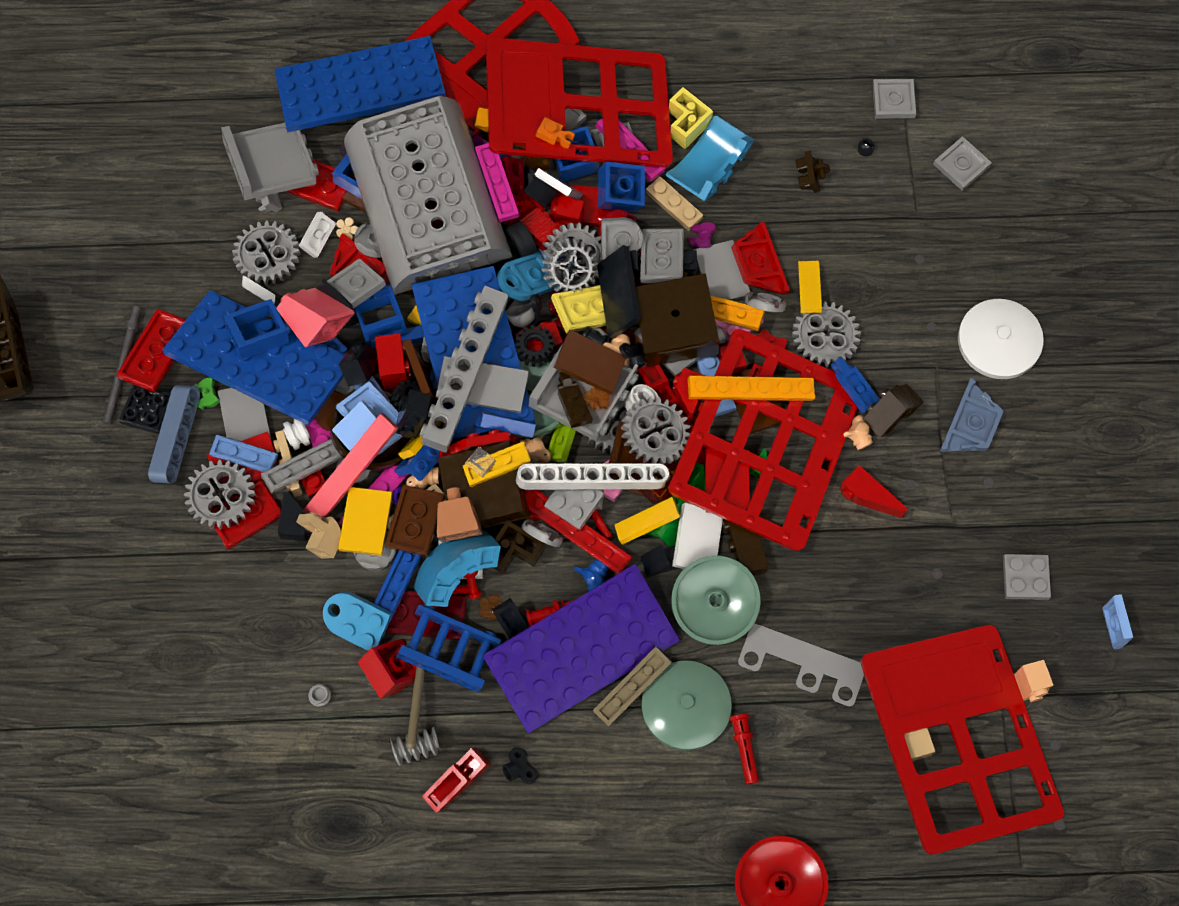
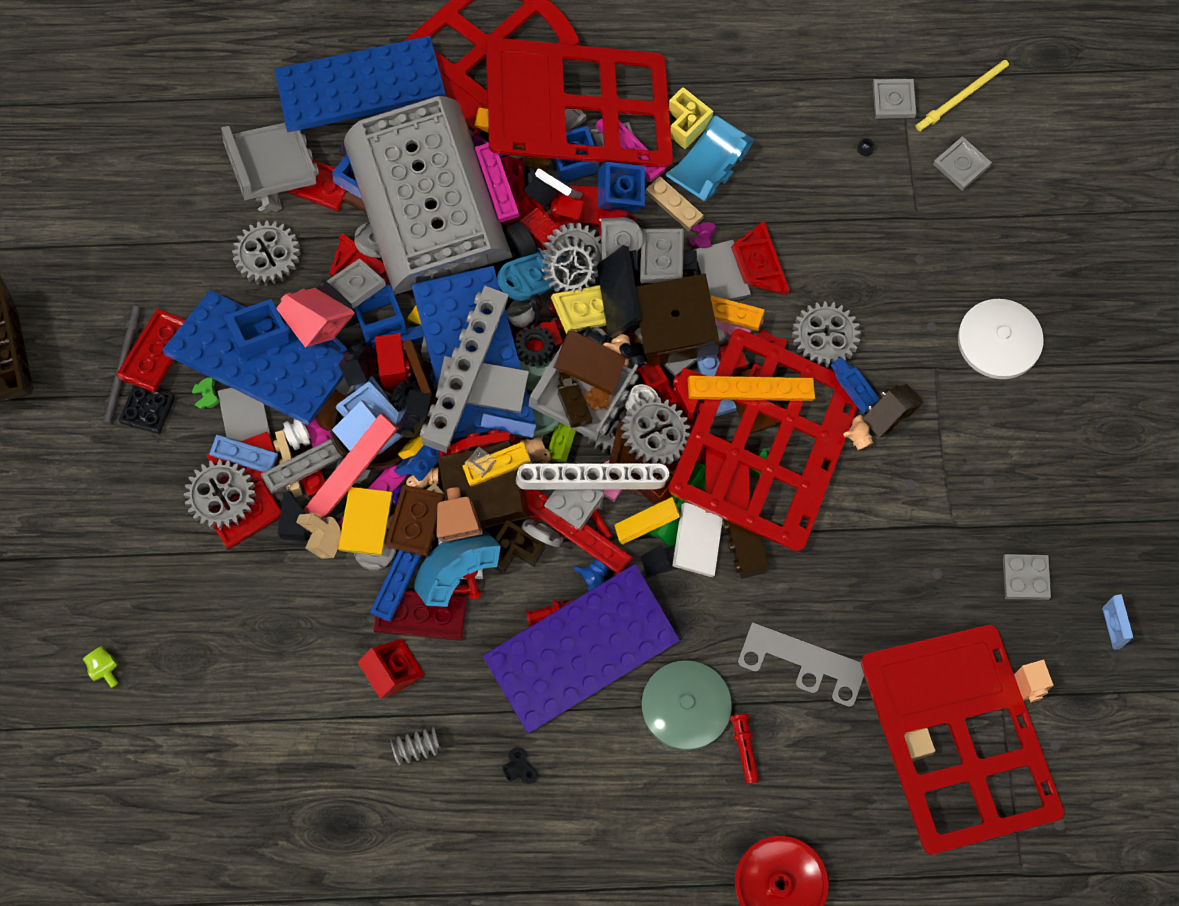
sand blue beam [148,385,200,484] -> none
white sticker [242,275,275,303] -> none
white plate [299,212,336,258] -> none
light grey plate [308,684,331,707] -> none
dark azure plate [323,592,393,651] -> none
tan plant [336,217,358,240] -> none
blue fence [396,604,501,693] -> none
dark tan piece [406,647,431,749] -> none
red slope [422,747,491,813] -> none
clear orange plant [478,595,502,621] -> none
black tile [492,598,528,639] -> none
orange plate [535,117,575,149] -> none
dark tan plate [593,647,672,727] -> none
sand green dish [672,556,760,645] -> none
light grey tile [745,292,787,312] -> none
dark brown hips [795,150,830,193] -> none
yellow tile [798,261,822,313] -> none
red slope [840,465,908,518] -> none
sand blue wing [940,378,1003,452] -> none
none -> lime piece [83,646,119,688]
none -> light yellow bar [916,60,1009,131]

